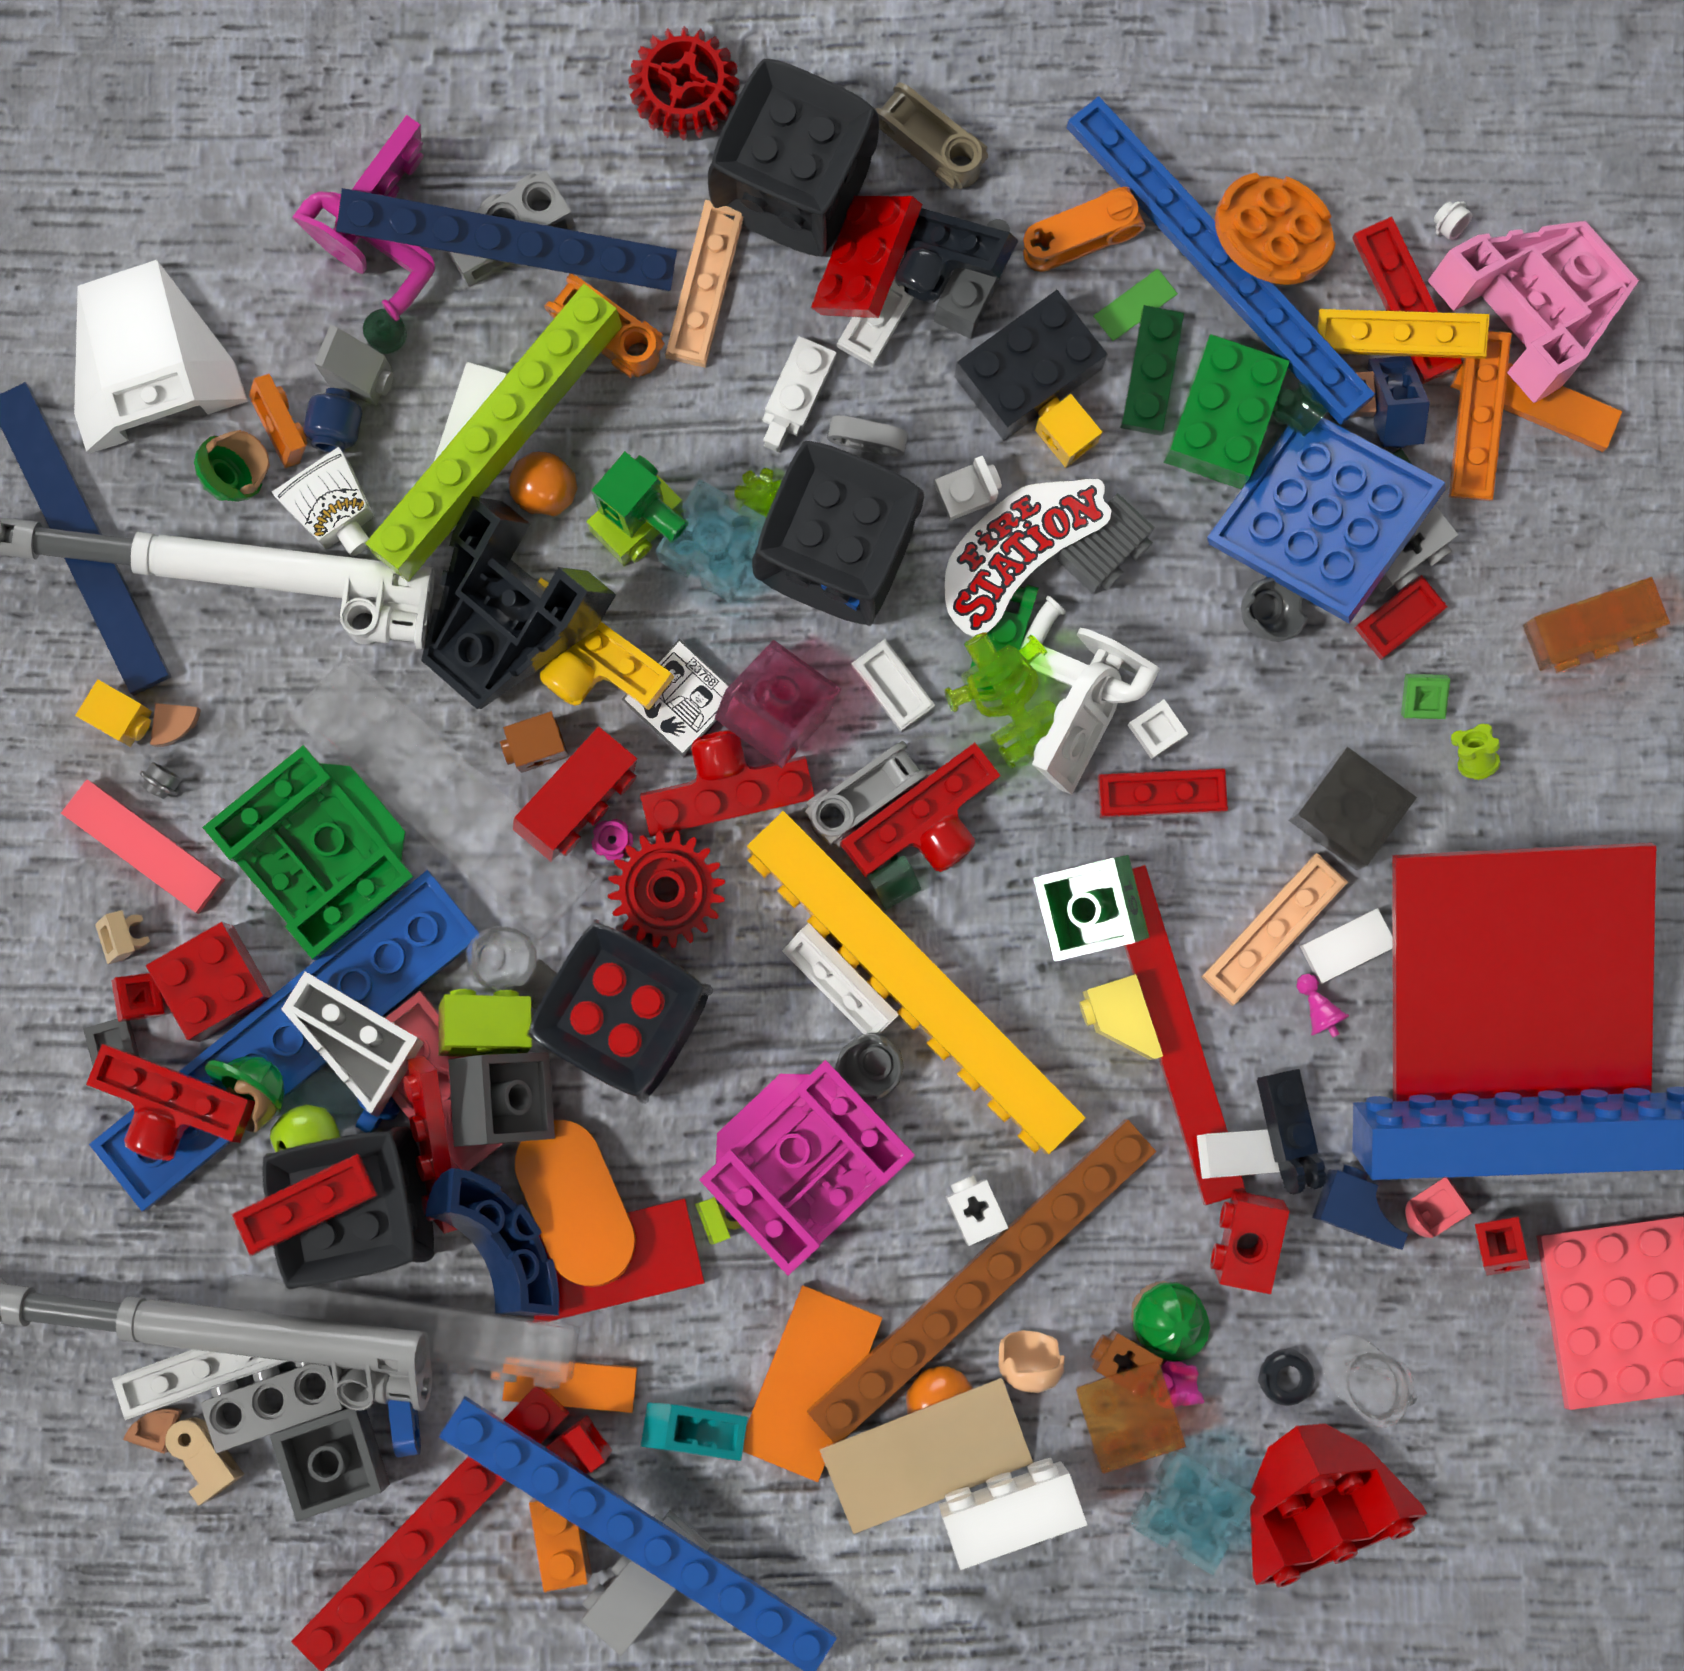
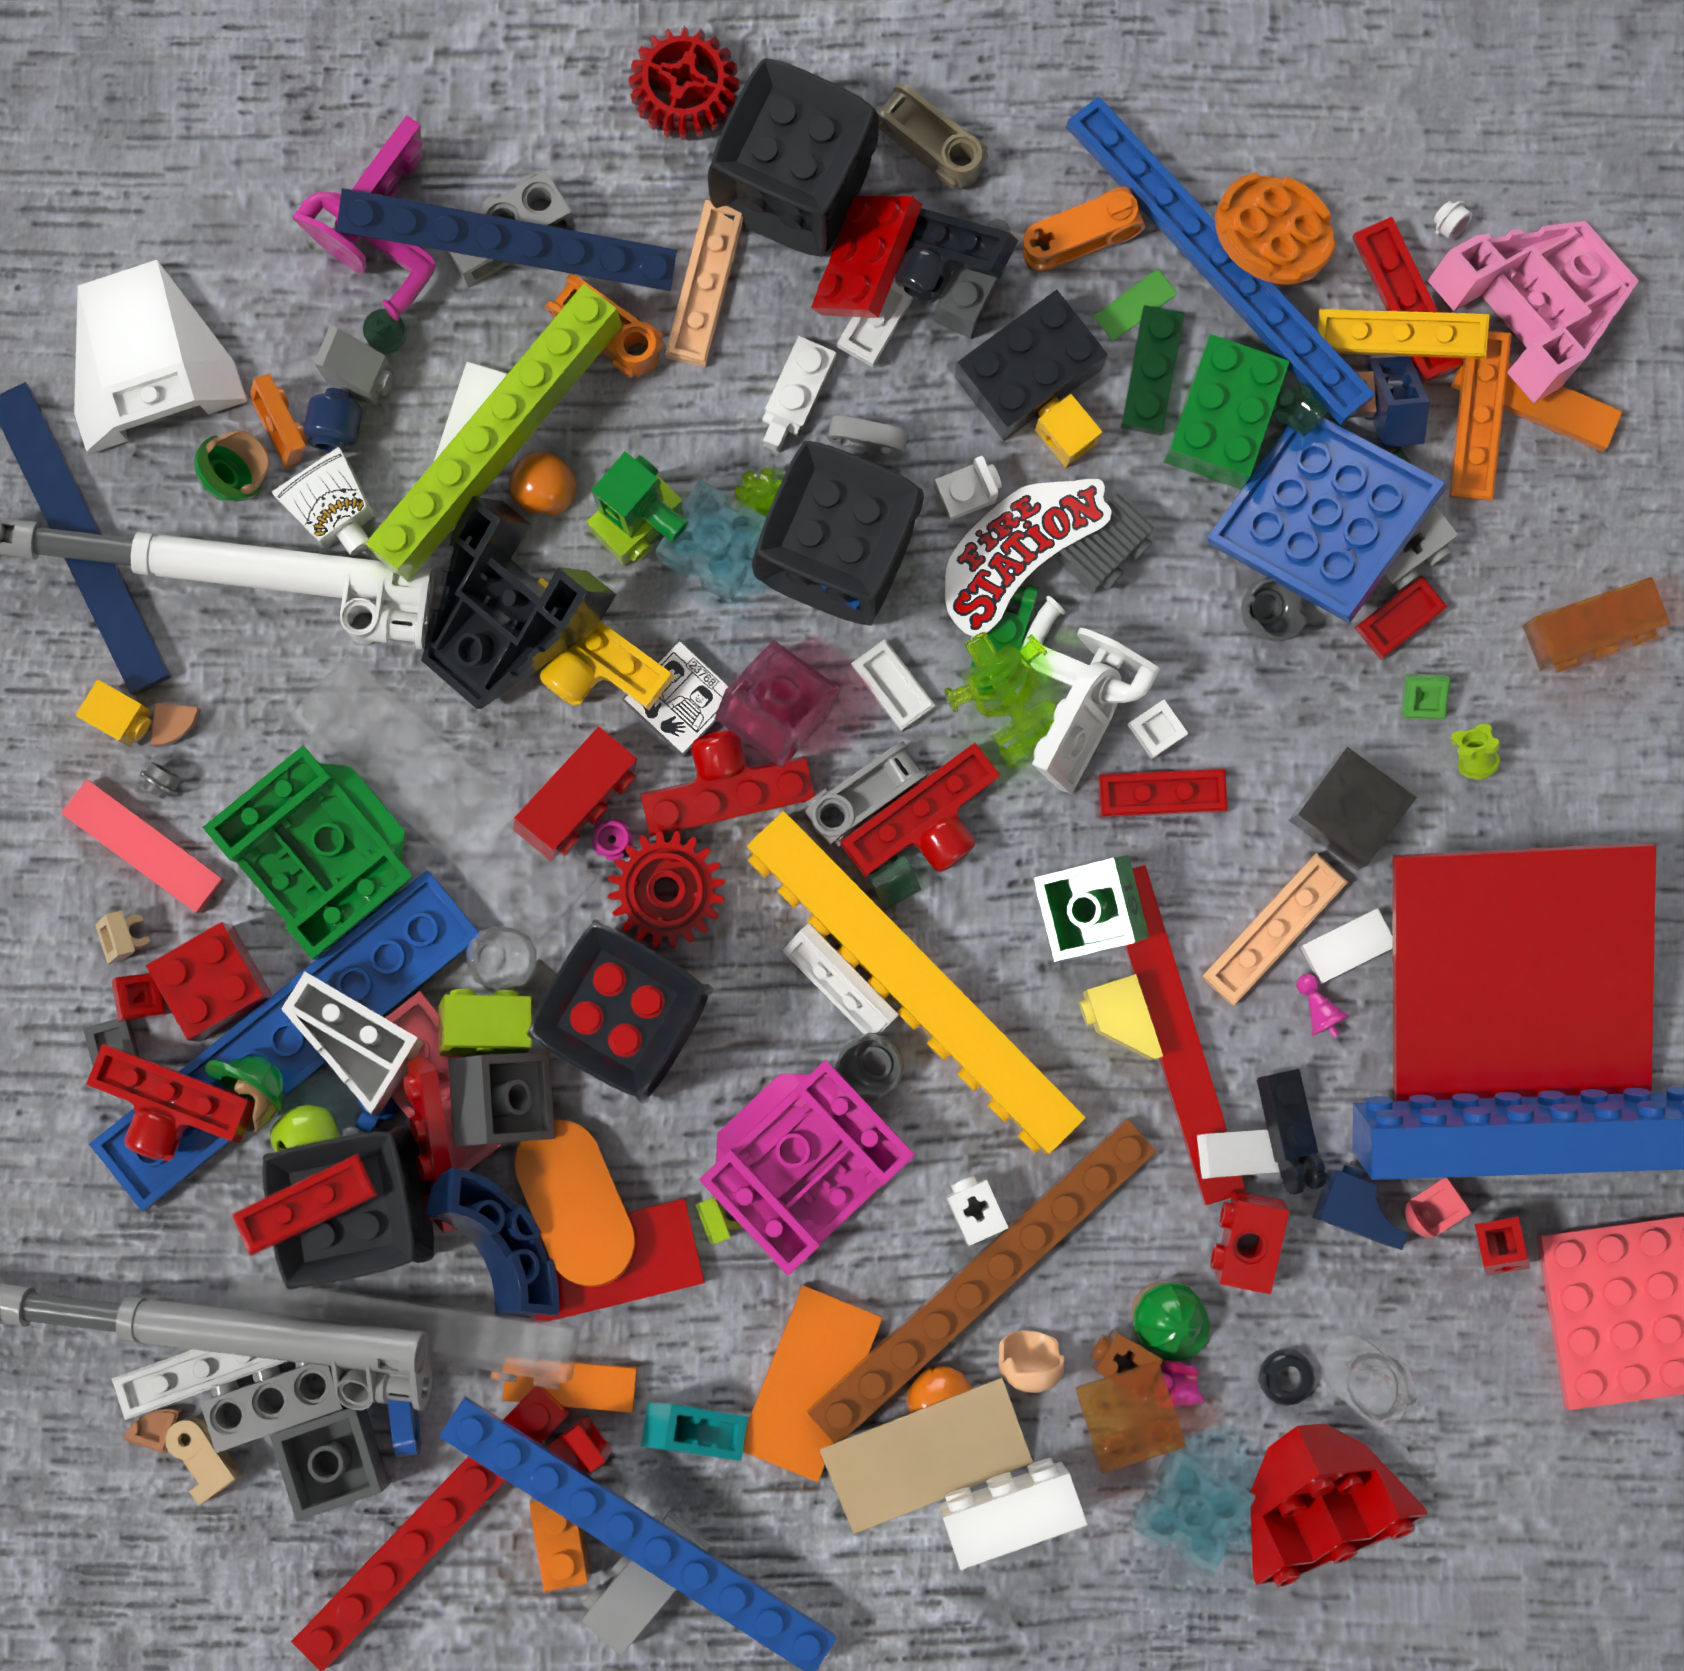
dark orange brick [500,711,569,773] -> none

